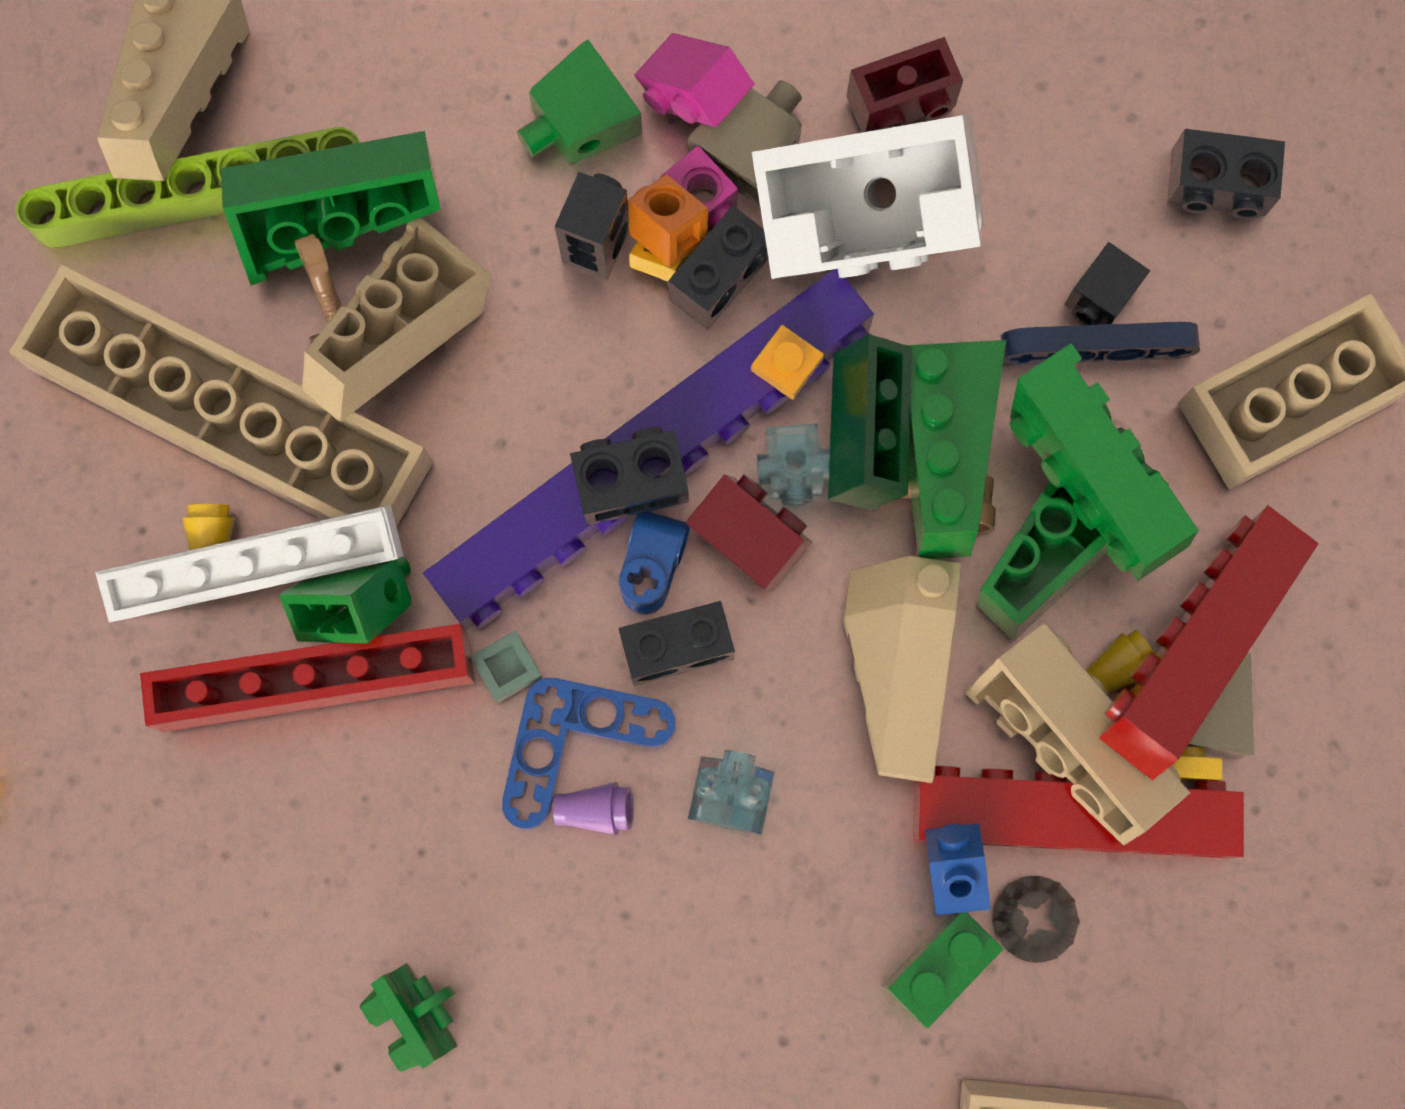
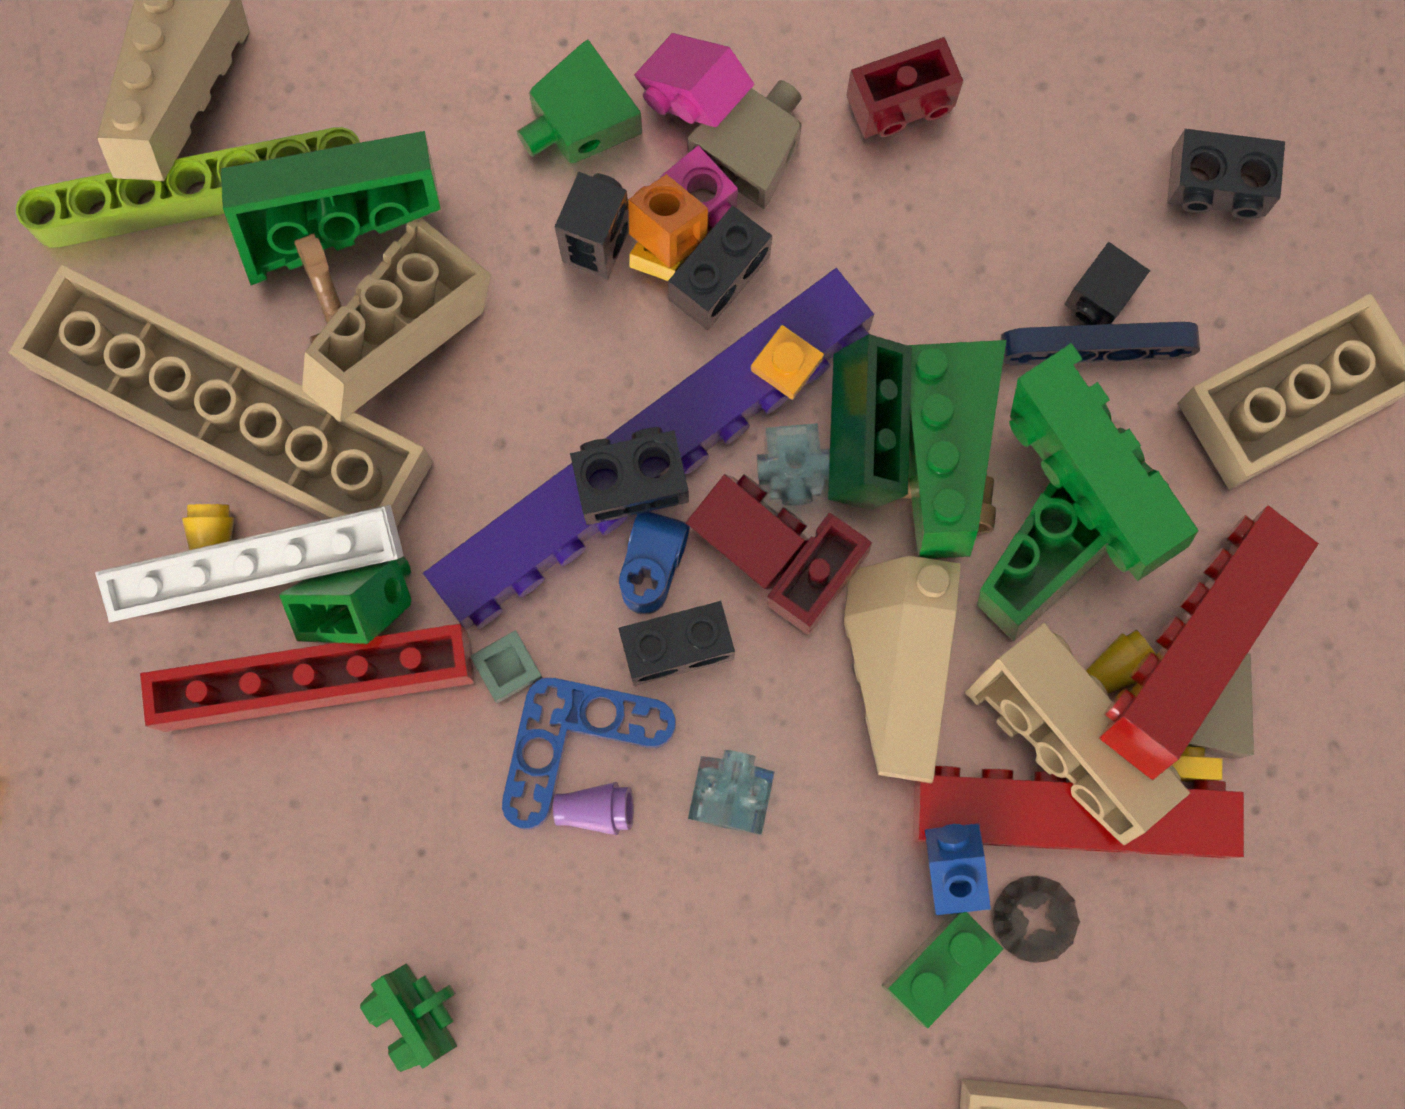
white brick [752,114,983,279] -> none
none -> dark red brick [767,513,872,636]

